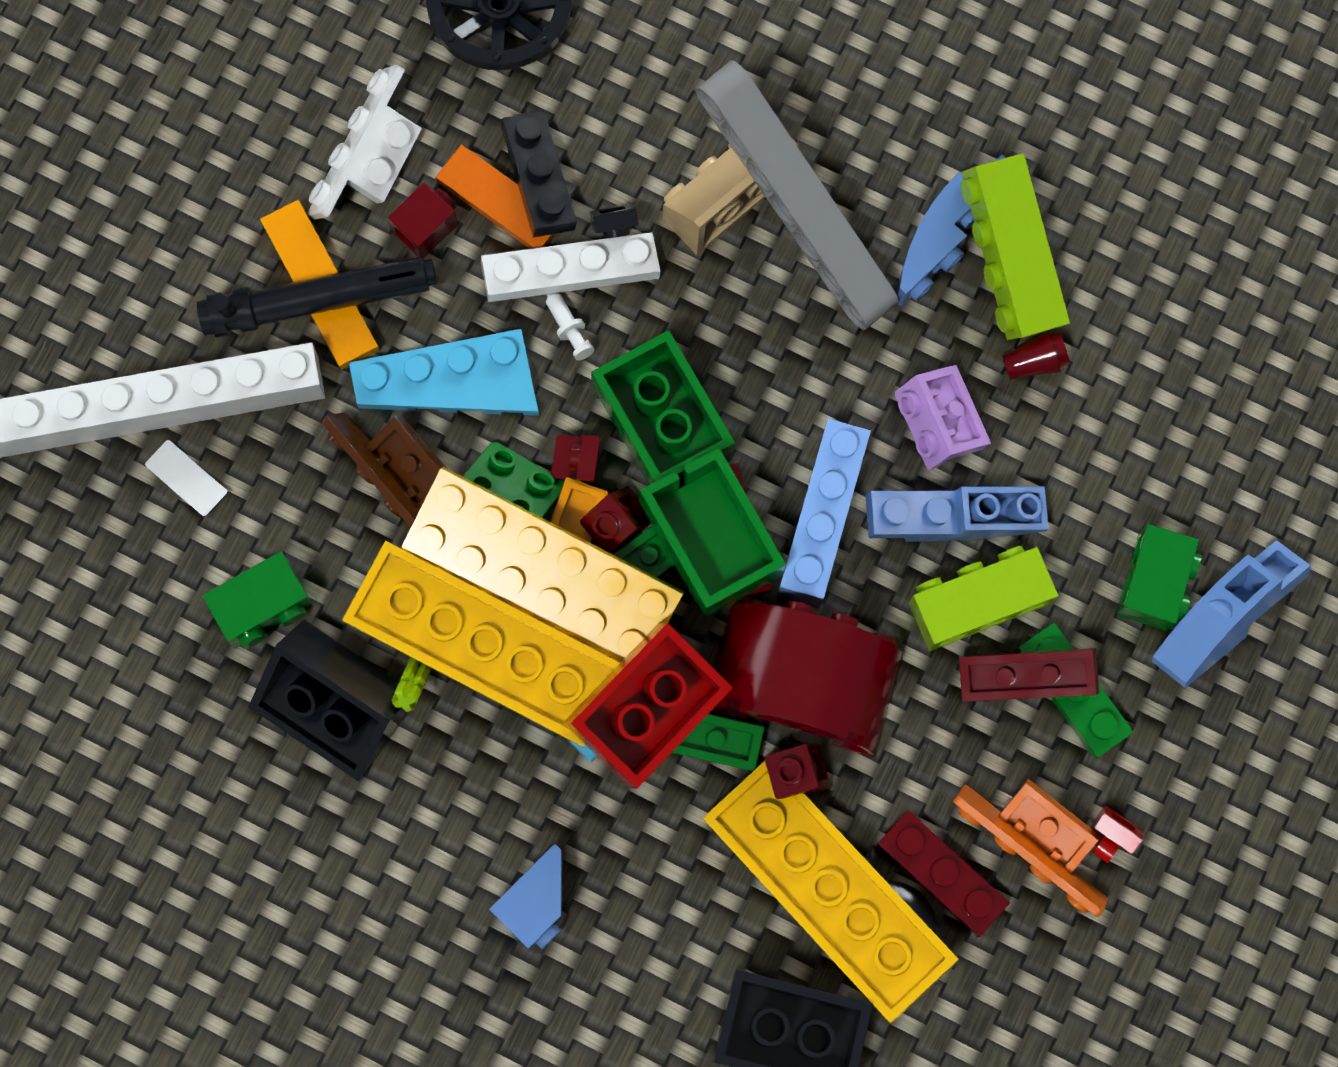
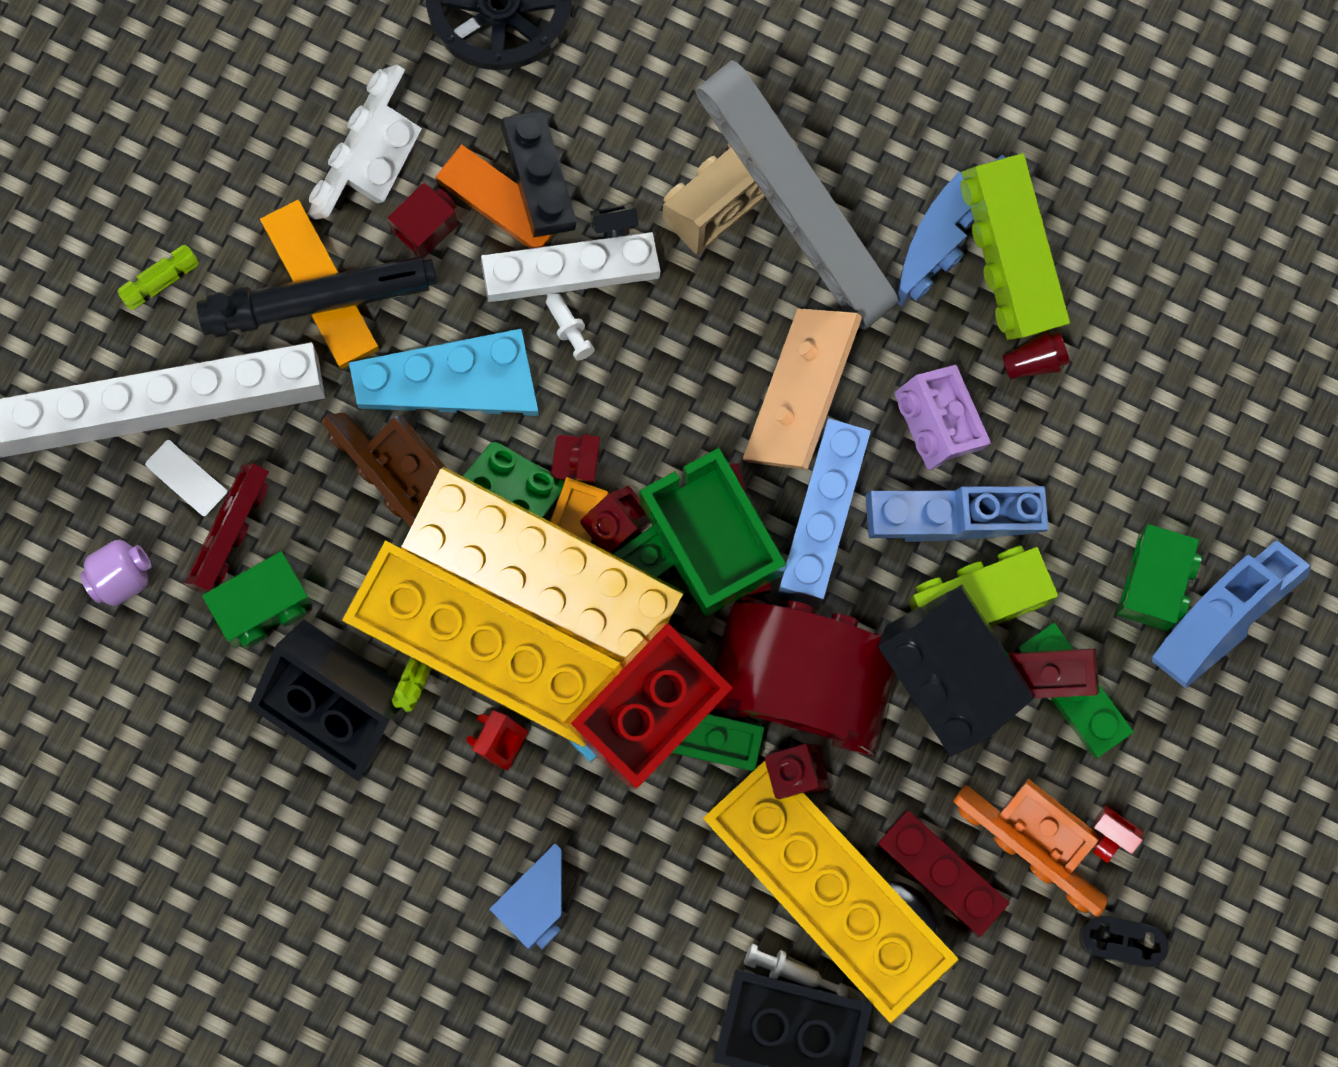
green brick [591,330,735,485] -> none
none -> lavender head [80,540,151,606]
none -> lime axle [117,245,199,310]
none -> dark red plate [183,463,269,592]
none -> red tile [466,710,528,771]
none -> light nougat piece [743,308,862,470]
none -> white piece [744,943,848,997]
none -> black slope [877,585,1035,757]
none -> black beam [1079,916,1169,967]

